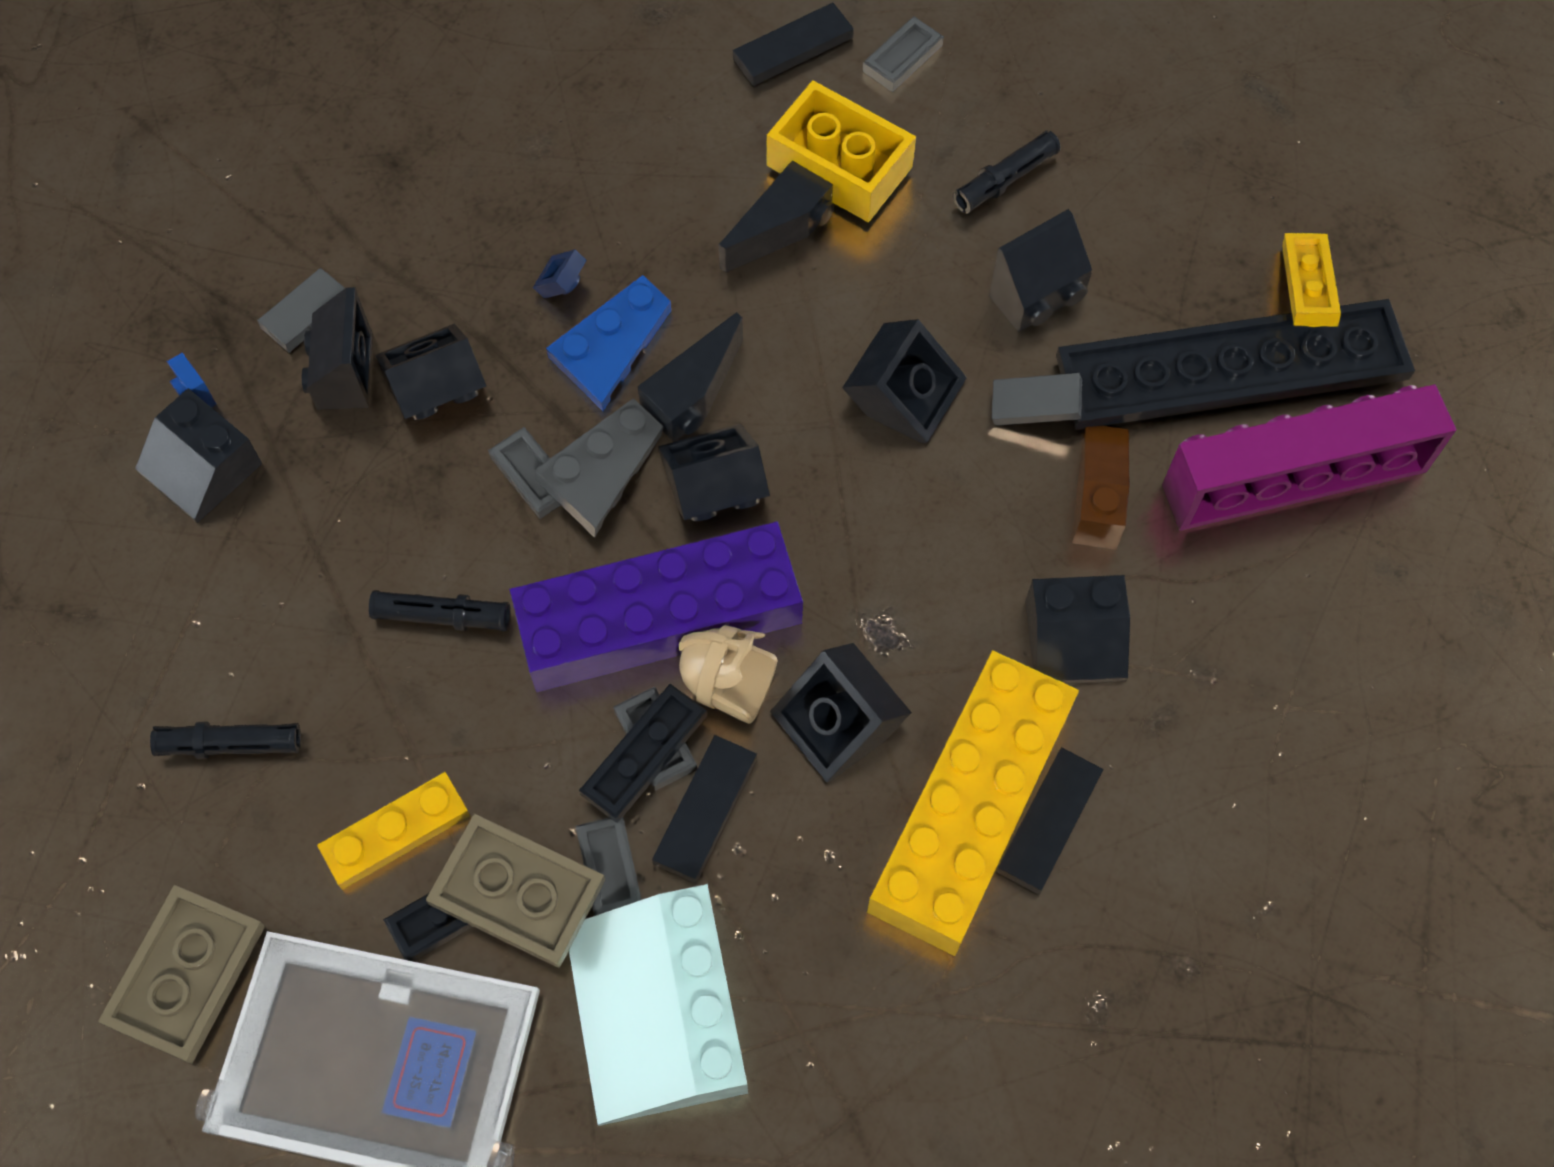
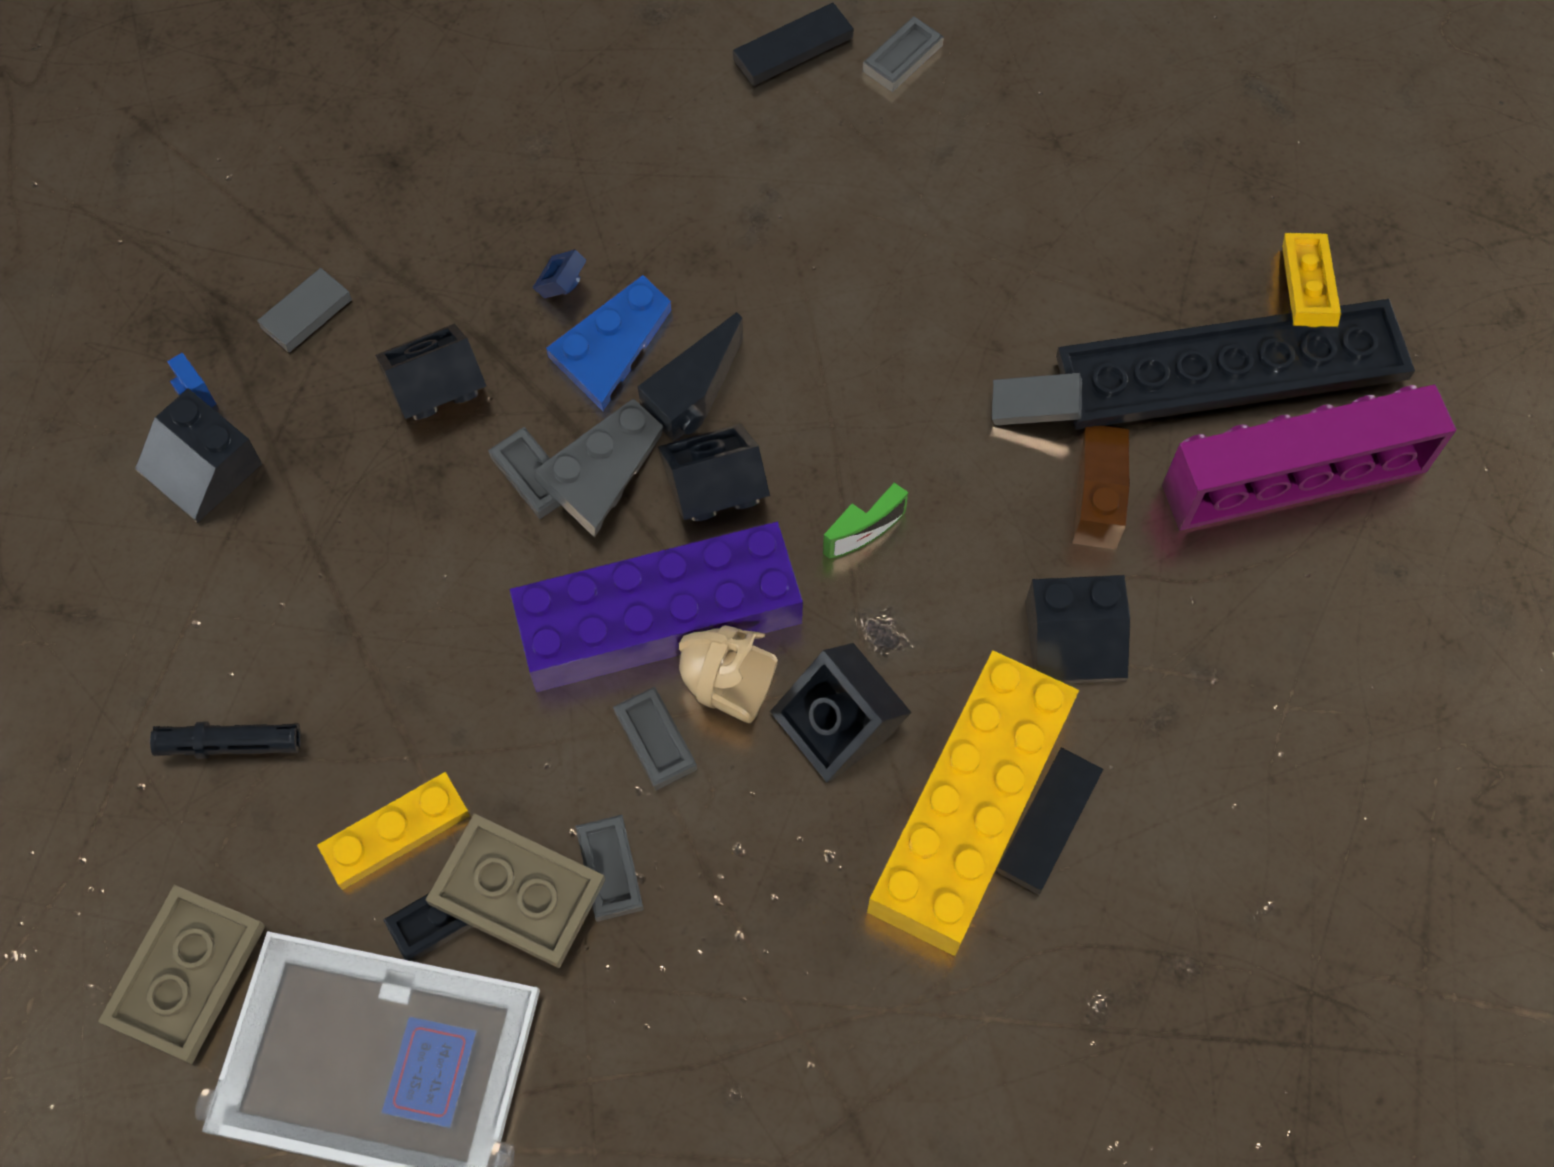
black slope [302,287,373,410] -> none
black pin [368,590,511,631] -> none
light aqua slope [569,884,748,1126] -> none
black tile [579,684,707,823] -> none
black tile [652,735,757,884] -> none
black slope [719,160,834,272] -> none
yellow brick [767,80,916,223] -> none
black slope [842,319,967,443] -> none
black pin [953,130,1061,214] -> none
black slope [989,209,1092,332] -> none
none -> bright green slope [823,482,908,559]

